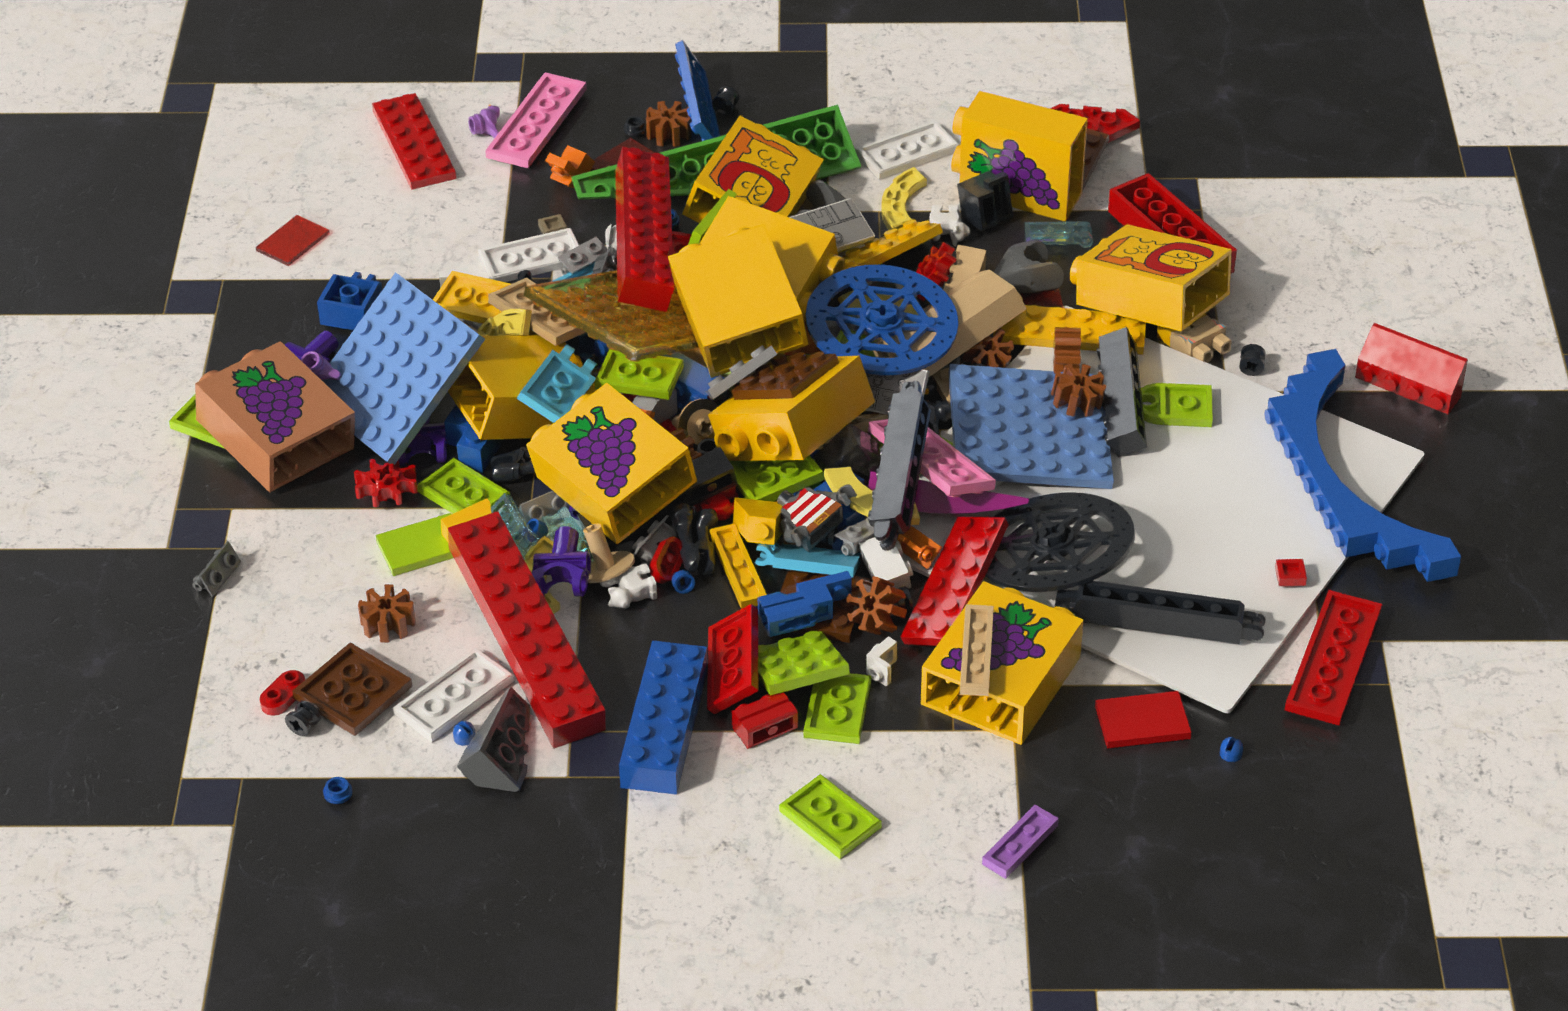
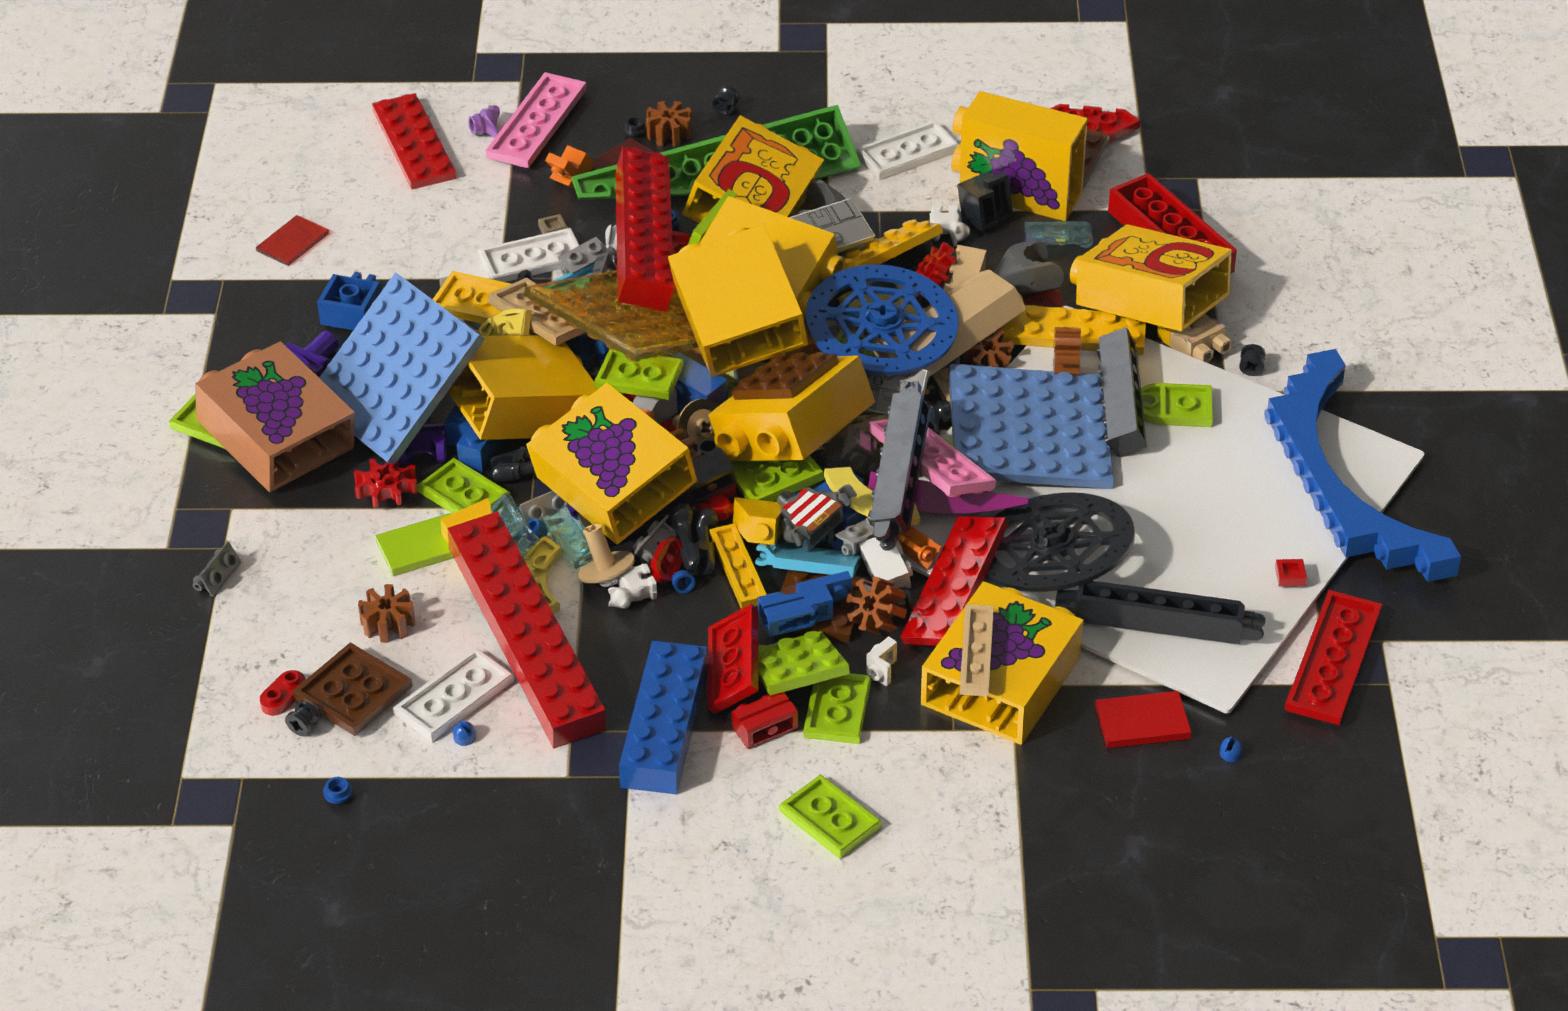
medium lavender animal [301,351,341,380] -> none
dark grey wedge [456,687,530,792] -> none
medium azure tile [517,344,597,423] -> none
dark purple connector [532,526,591,597] -> none
blue plate [675,40,720,141] -> none
light grey plate [705,345,777,400] -> none
light yellow tile [881,167,927,230] -> none
medium lavender plate [982,805,1059,879] -> none
dark orange gear [1051,364,1106,417] -> none
slope [1355,323,1468,414] -> none

